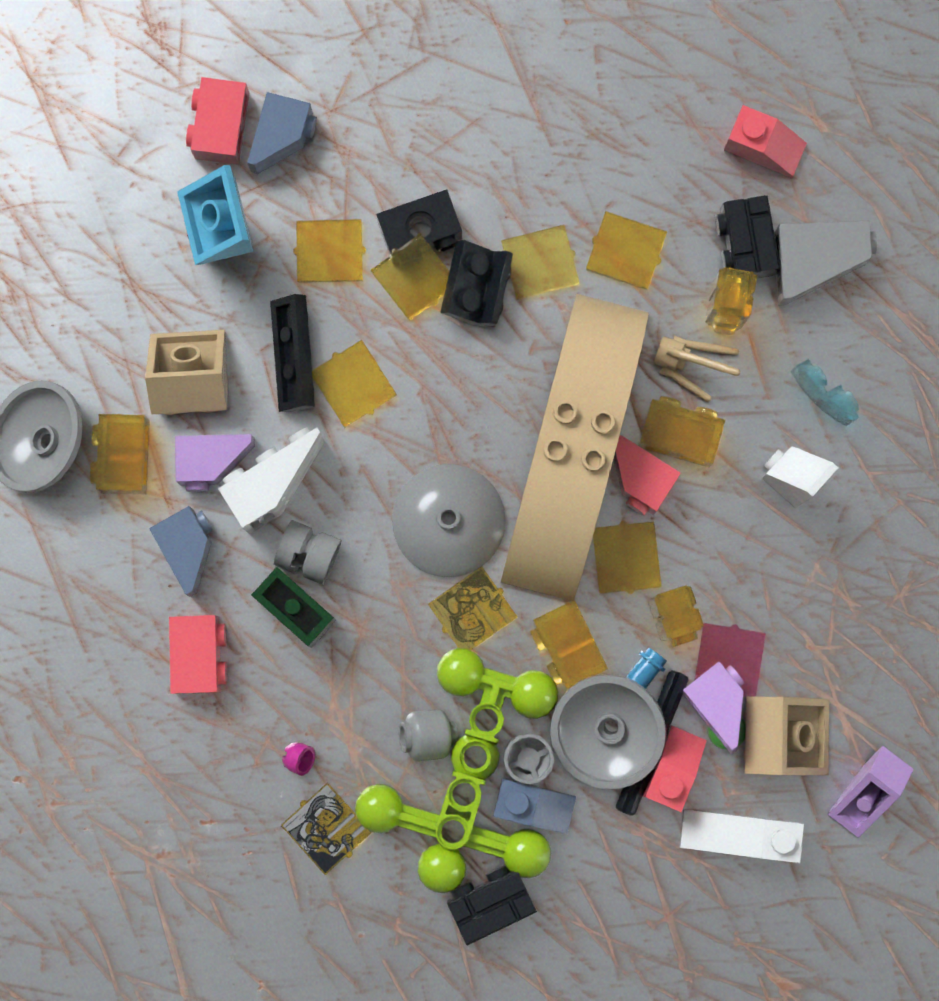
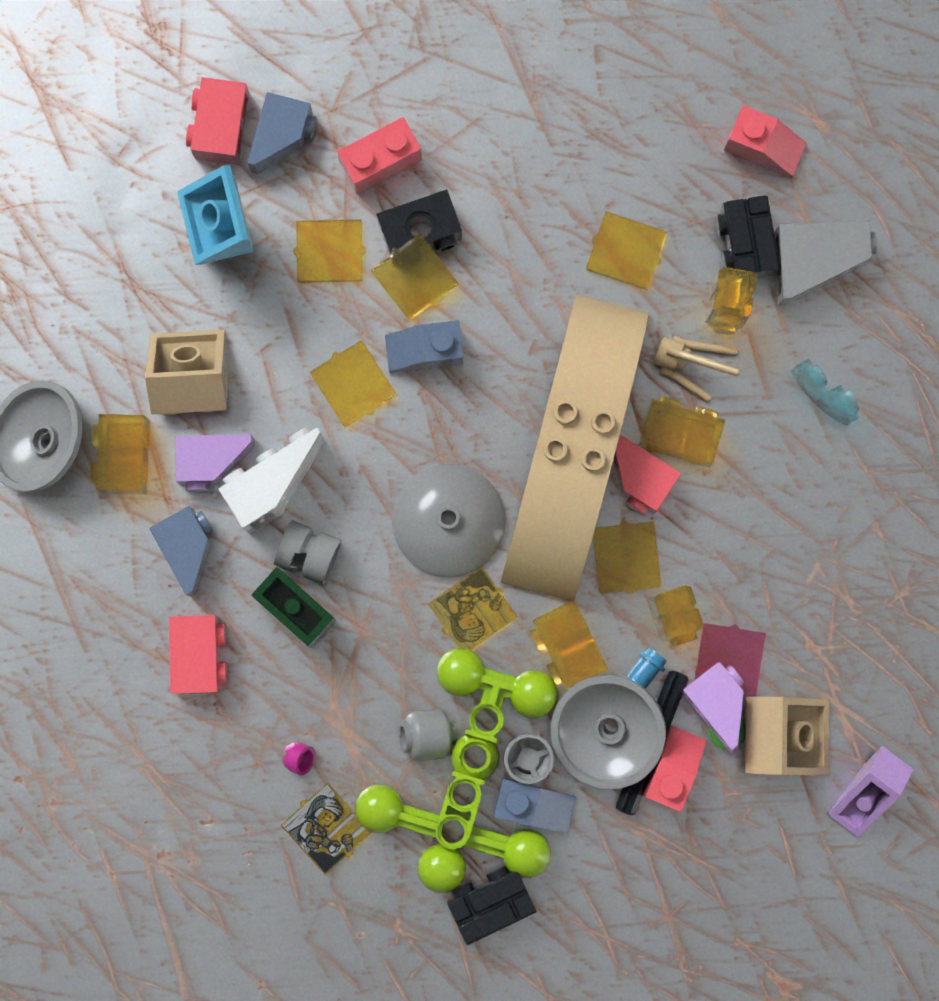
black plate [270,294,315,412] -> none
black bracket [440,240,513,326] -> none
clear yellow piece [501,225,579,300] -> none
white slope [680,809,804,863] -> none
white slope [762,446,838,508] -> none
none -> coral brick [337,117,422,194]
none -> sand blue slope [385,320,463,373]

